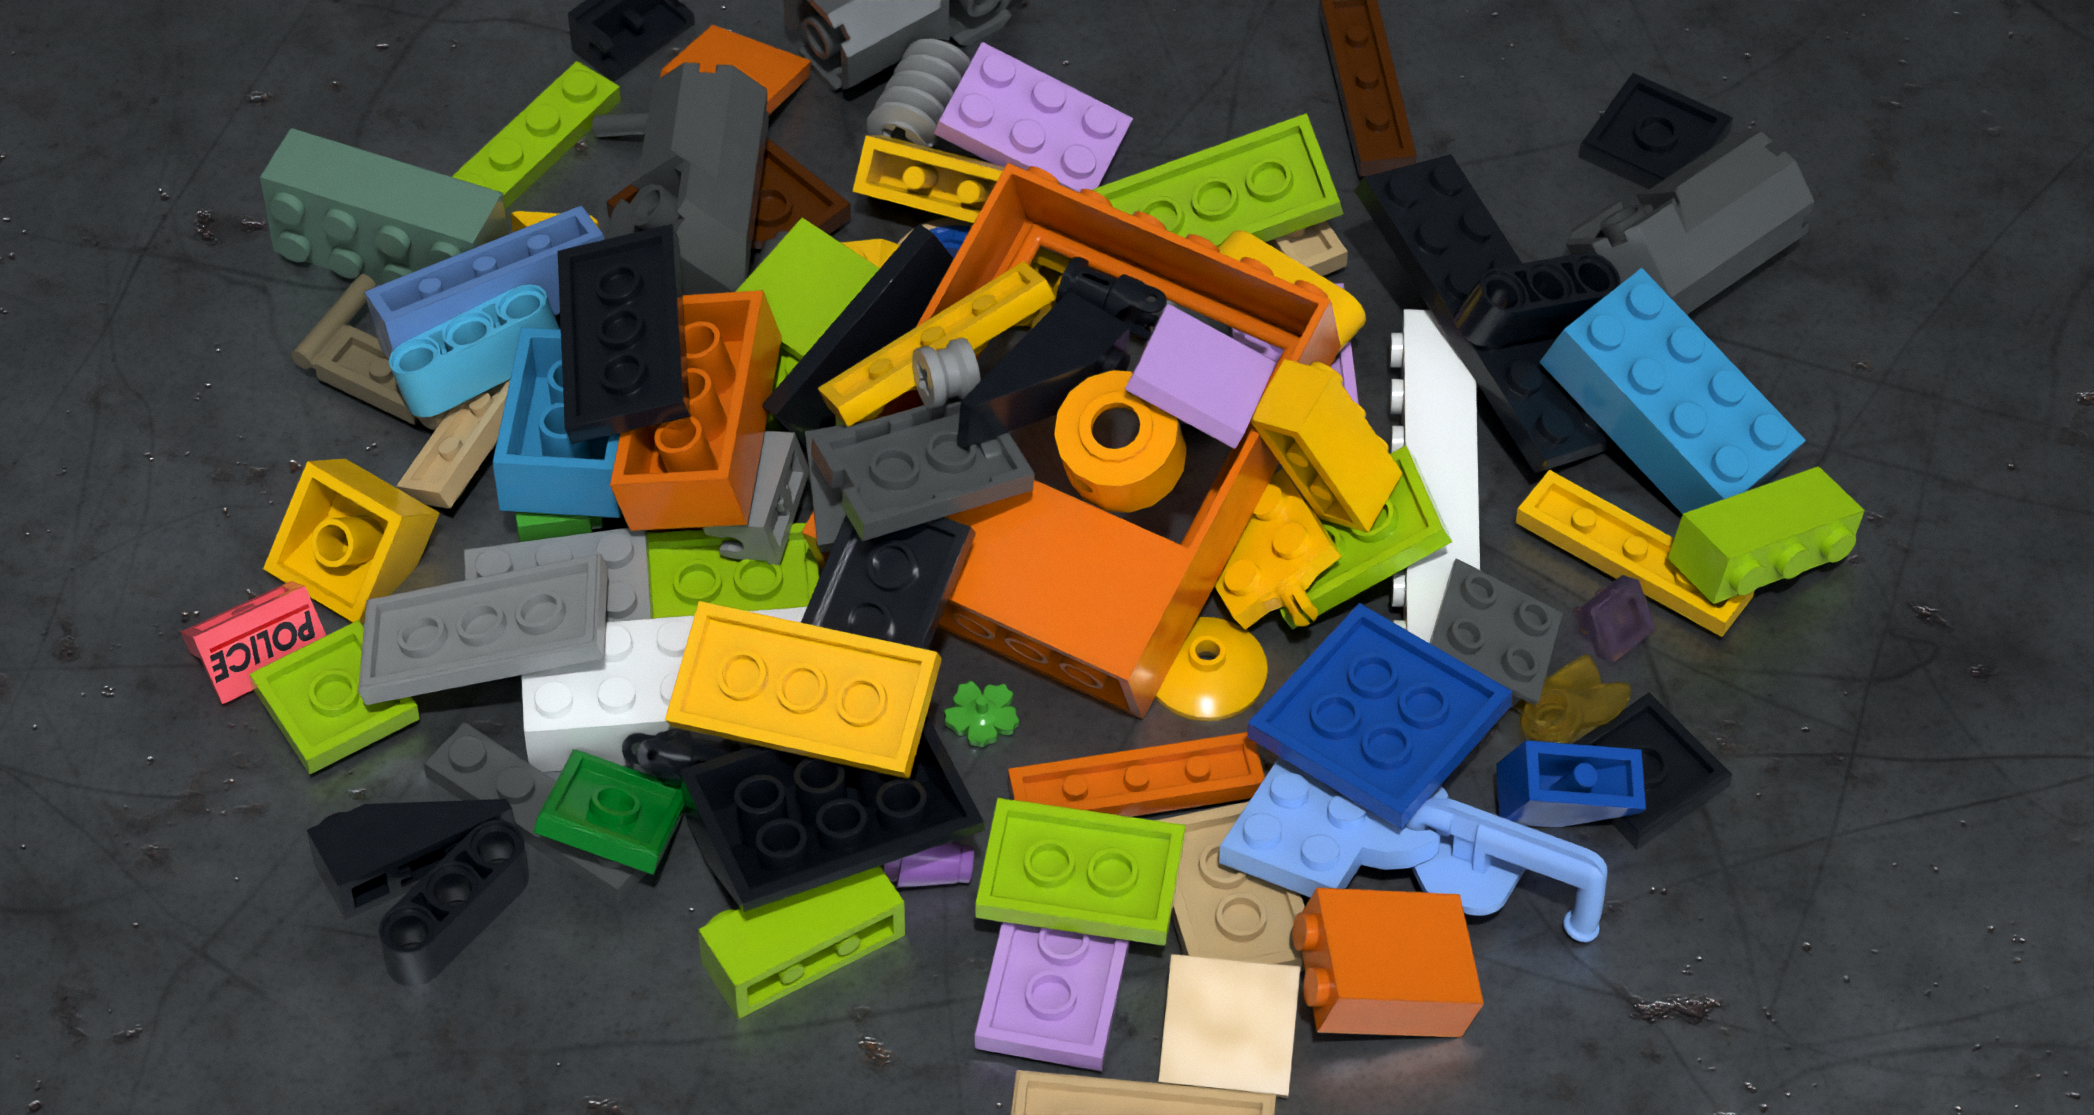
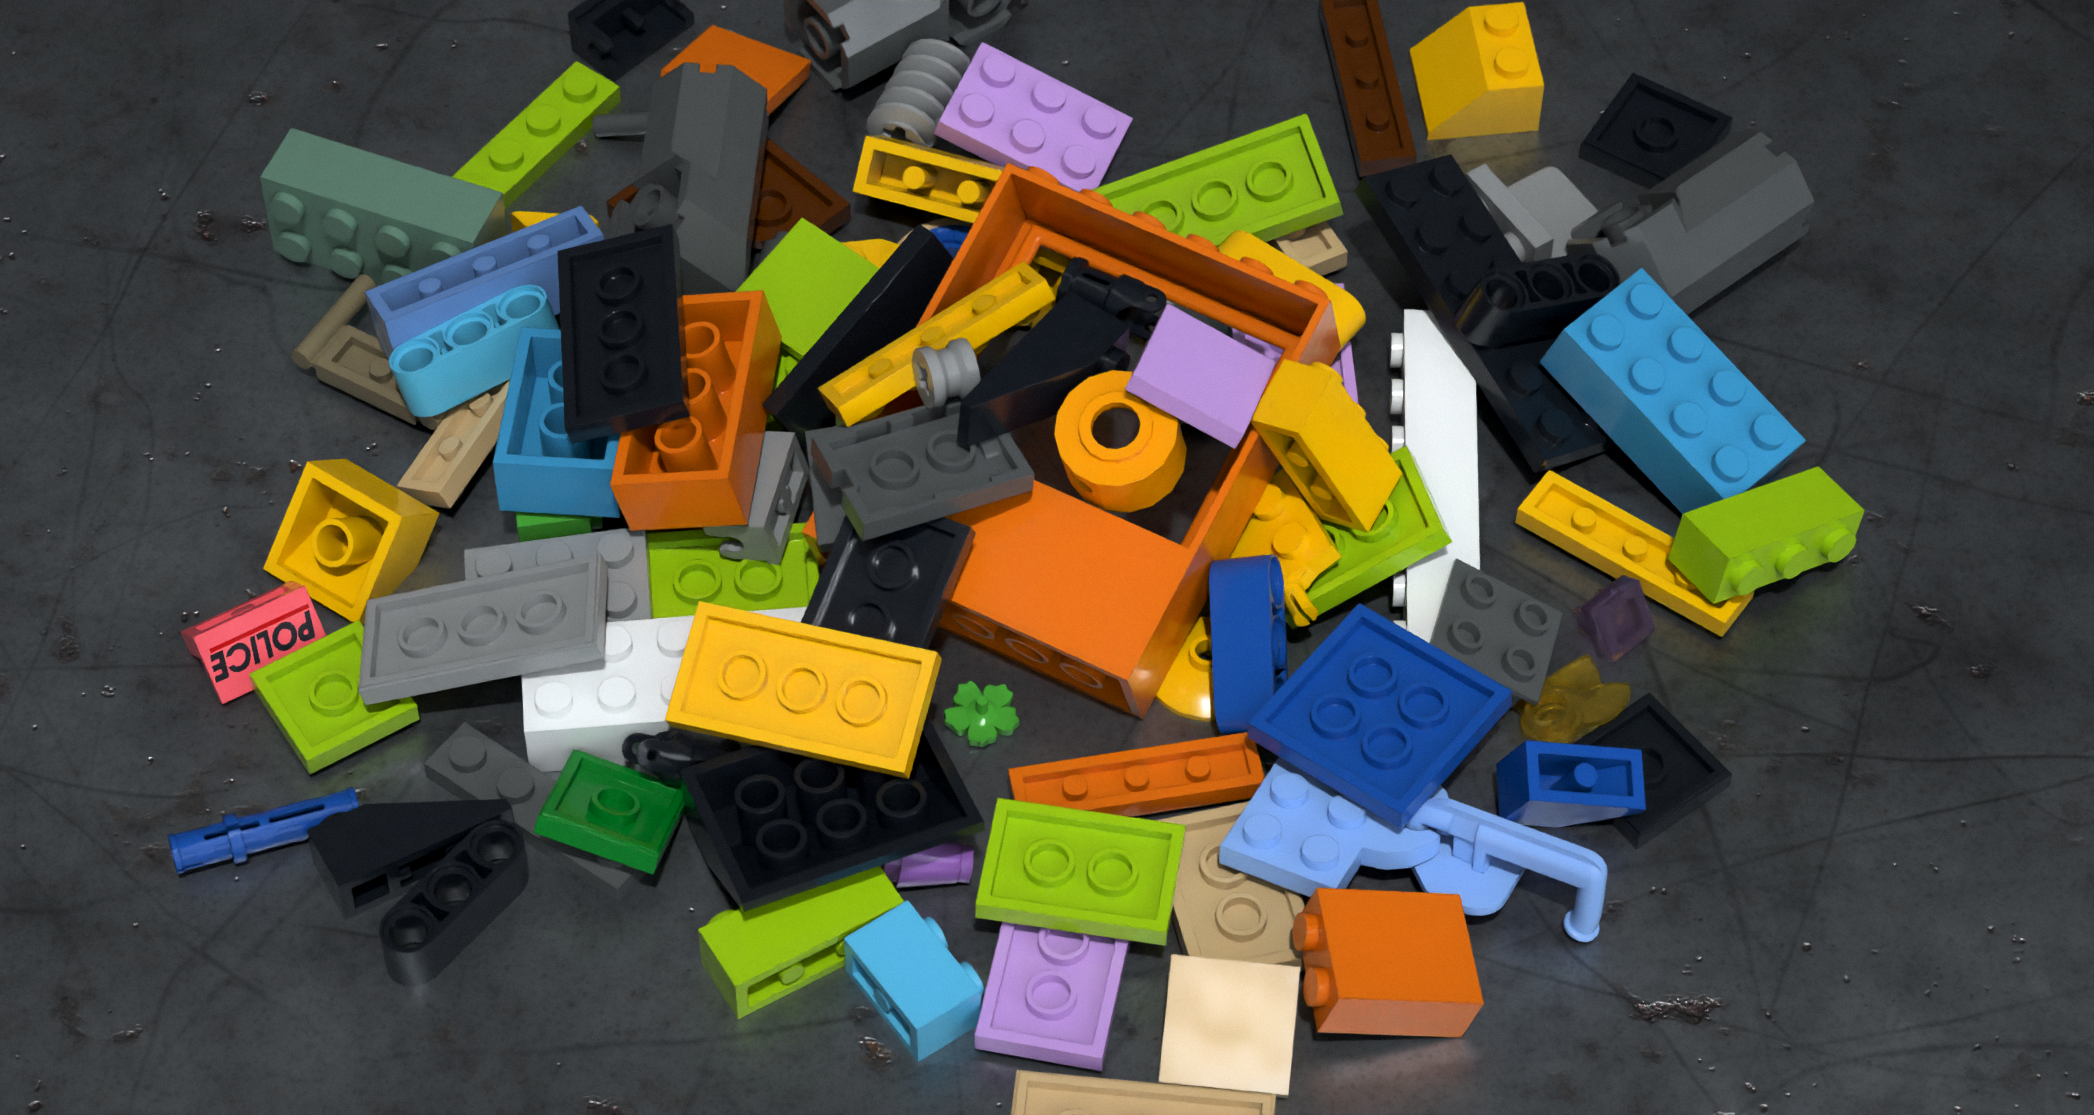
none -> blue pin [167,786,359,874]
none -> medium azure brick [844,900,985,1062]
none -> blue beam [1209,554,1288,736]
none -> yellow slope [1409,2,1544,141]
none -> light grey bracket [1466,164,1599,263]

